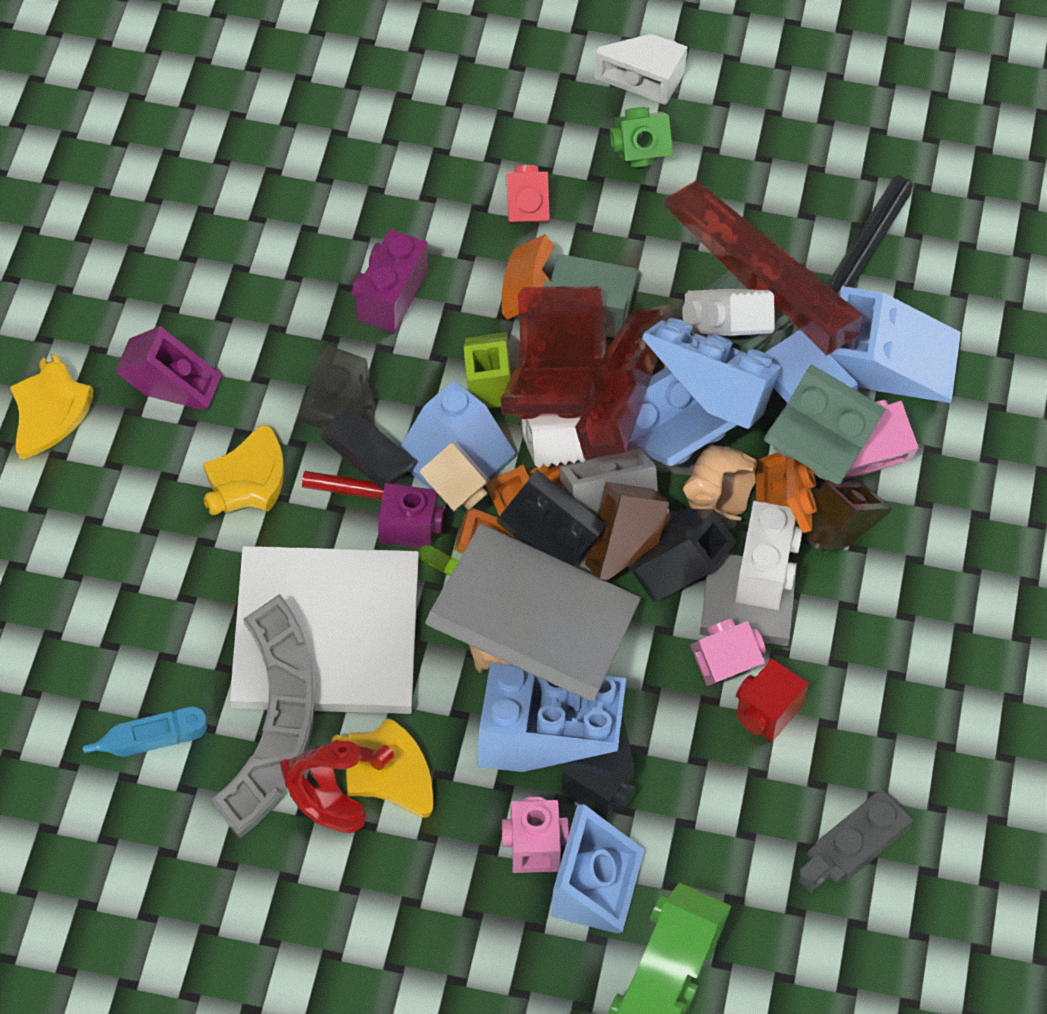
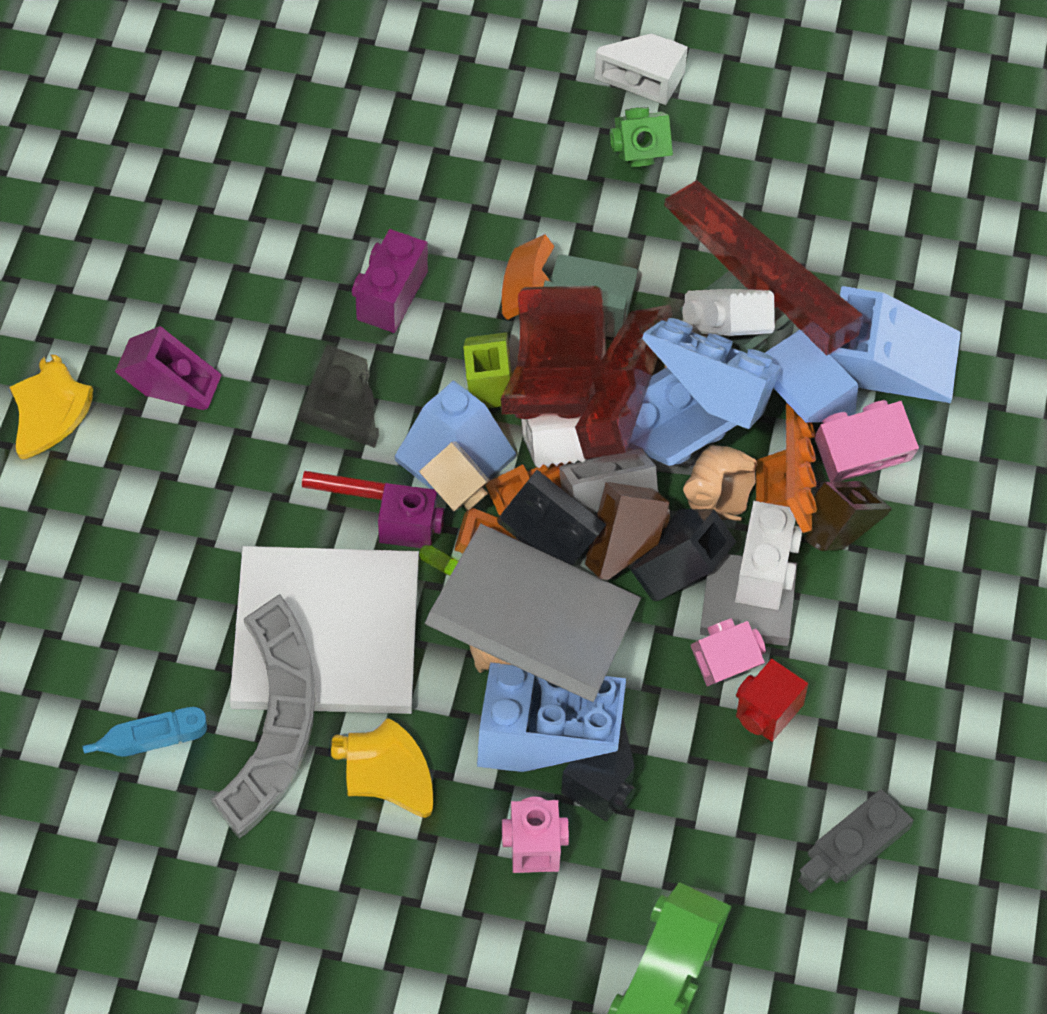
yellow arm [203,425,284,515] -> none
red helmet [280,739,395,833] -> none
black tile [320,407,415,491] -> none
coral bracket [505,165,550,224] -> none
light blue slope [551,804,645,933] -> none
sand green bracket [764,364,886,485] -> none
black axle [808,175,913,329] -> none

